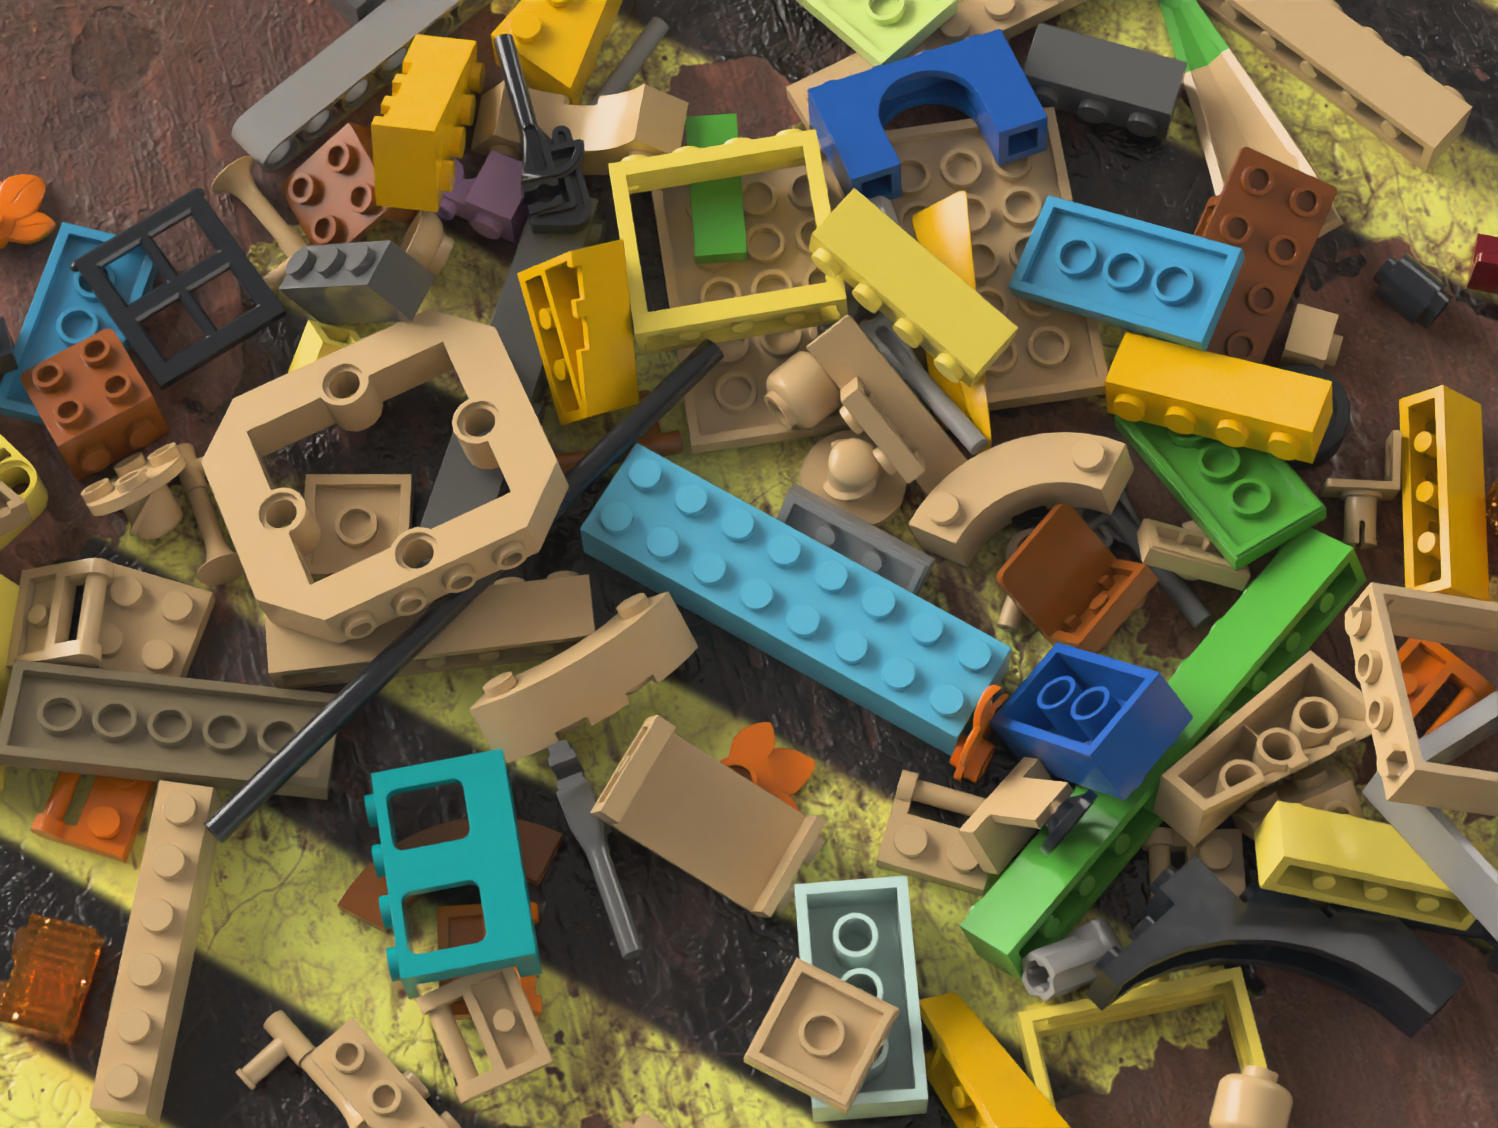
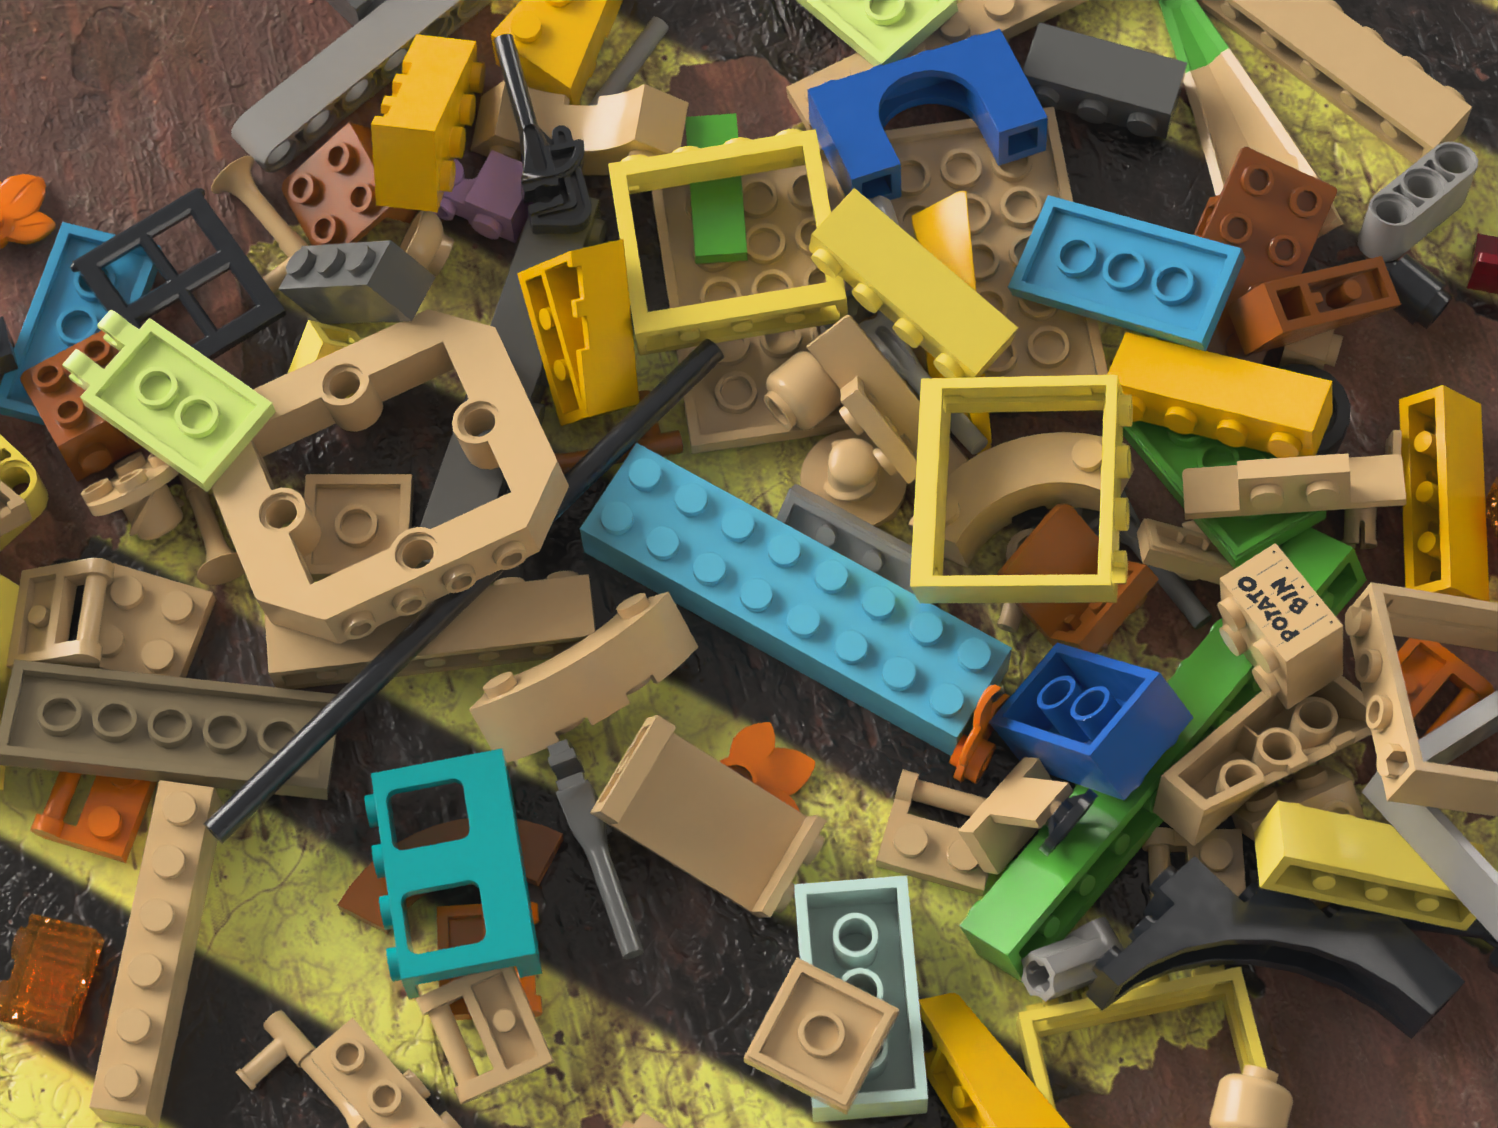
none -> yellowish green tile [62,310,276,492]
none -> light yellow window [910,375,1133,604]
none -> tan bracket [1182,453,1406,520]
none -> tan brick [1218,543,1343,710]
none -> dark orange slope [1226,256,1401,356]
none -> light grey beam [1357,142,1478,262]

